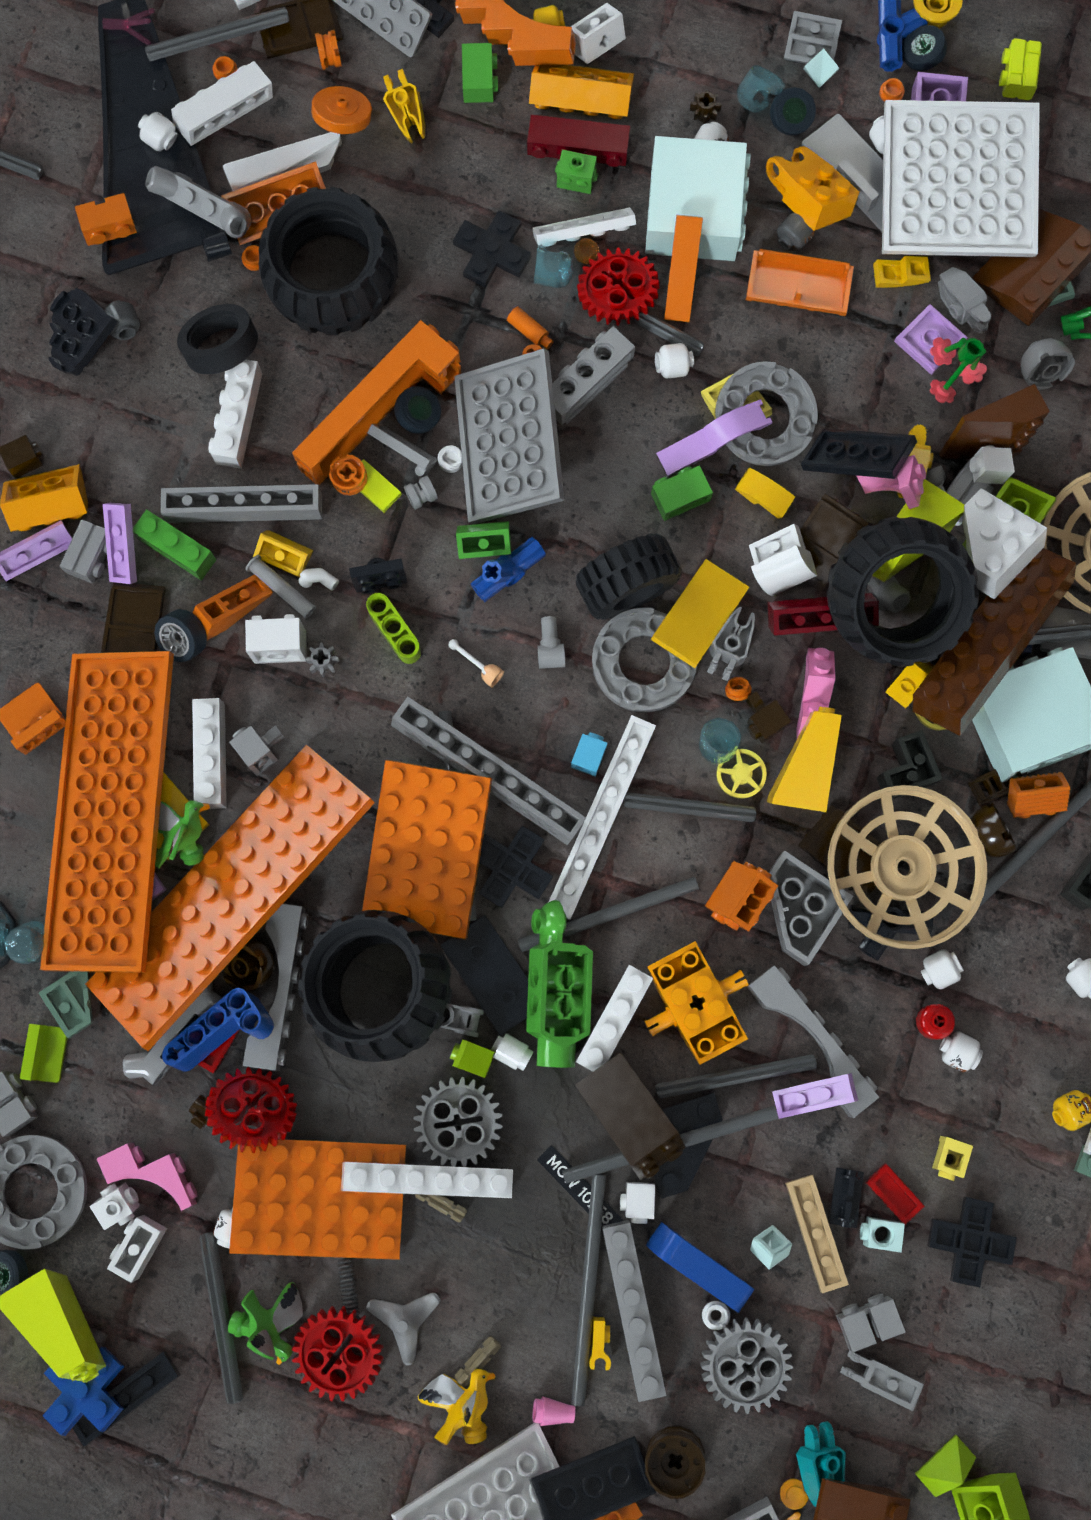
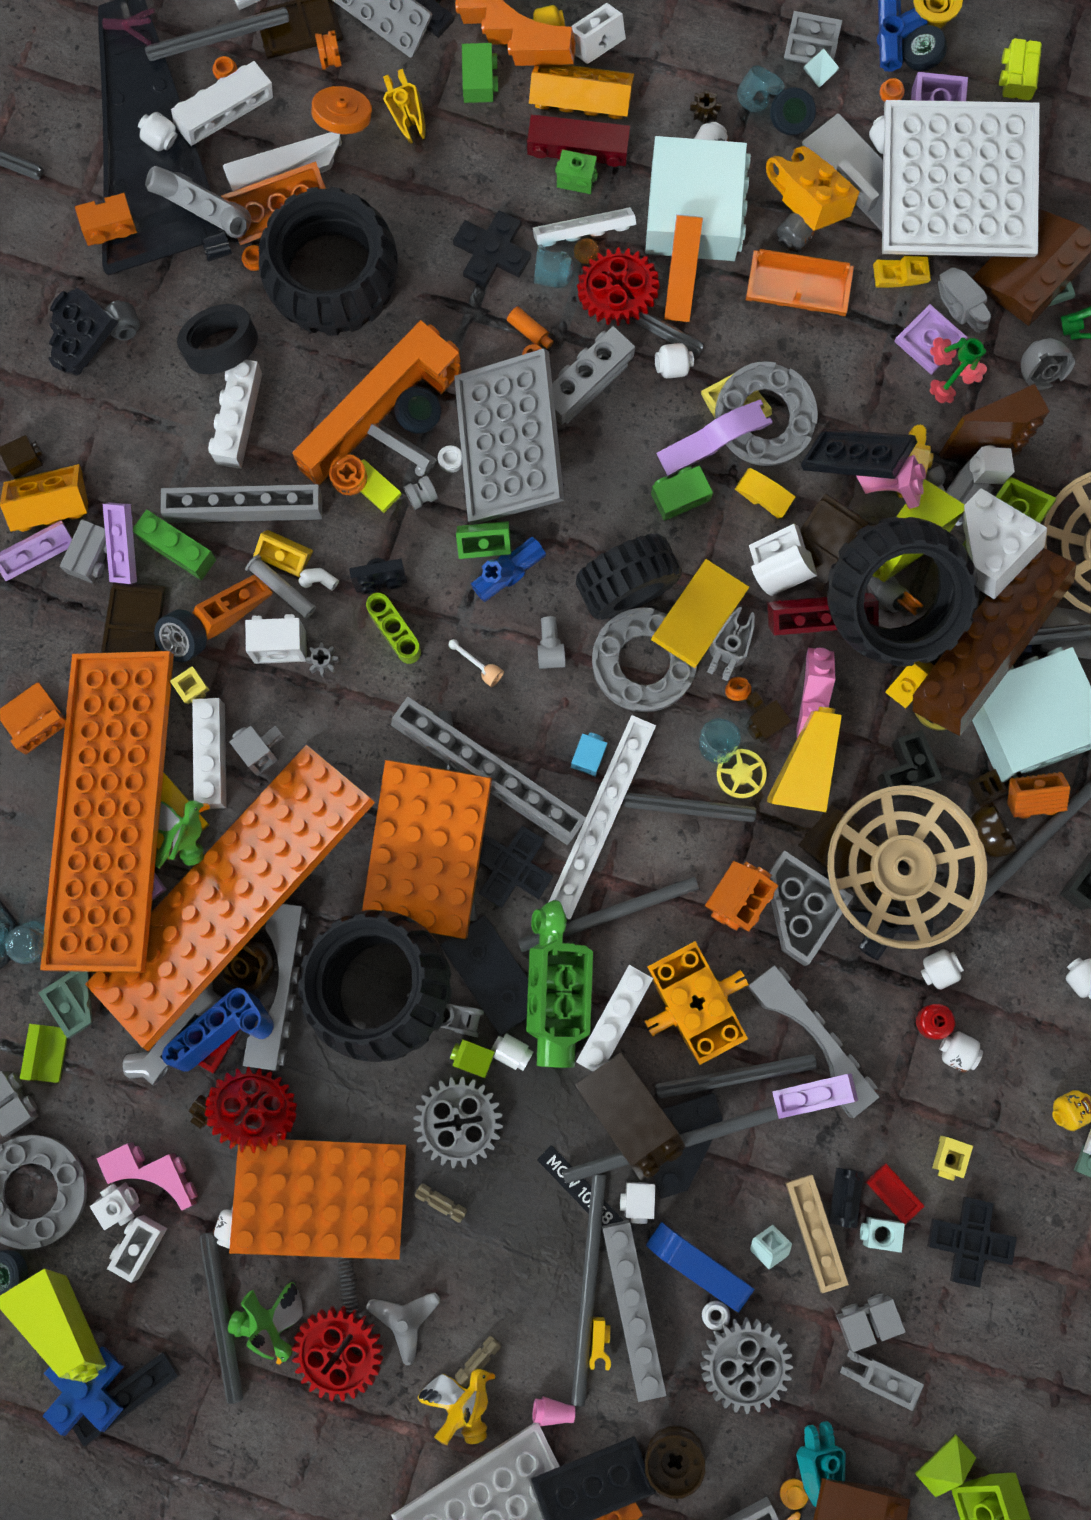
white brick [341,1162,513,1198] -> none
none -> light yellow brick [170,666,209,704]
none -> orange bush [897,591,924,616]

